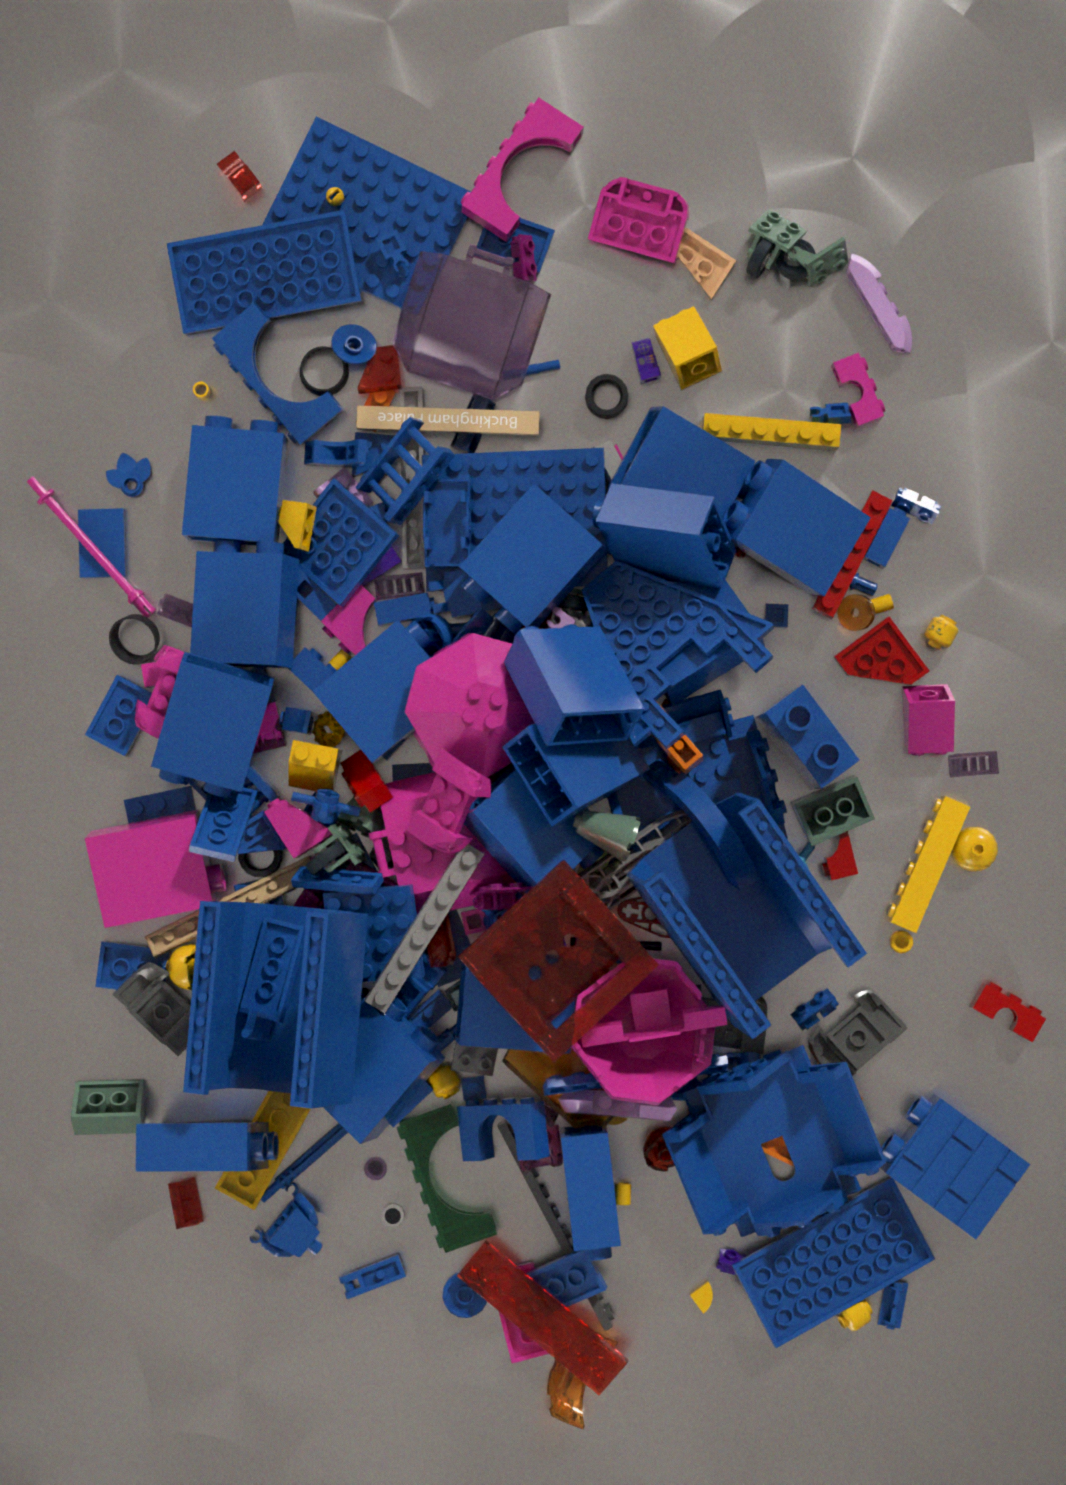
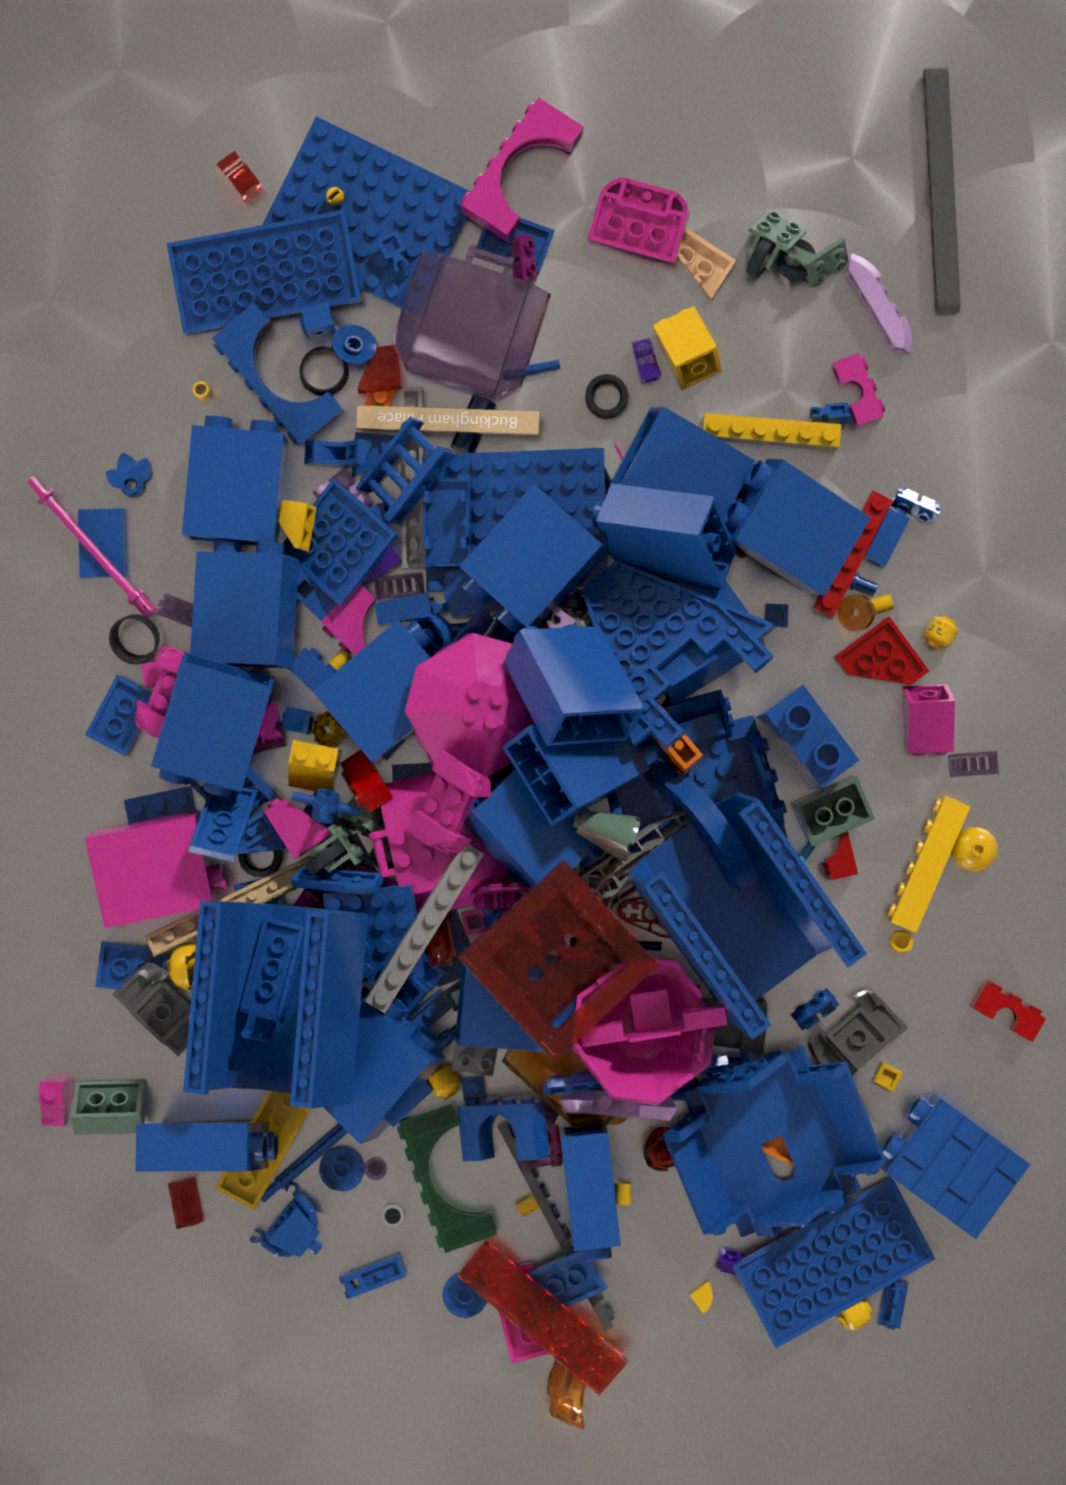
none -> dark pink arch [39,1079,67,1126]
none -> blue brick [299,302,336,340]
none -> blue tile [319,1145,365,1191]
none -> yellow hinge [515,1194,540,1217]
none -> yellow tile [872,1062,903,1093]
none -> dark grey beam [923,67,961,313]

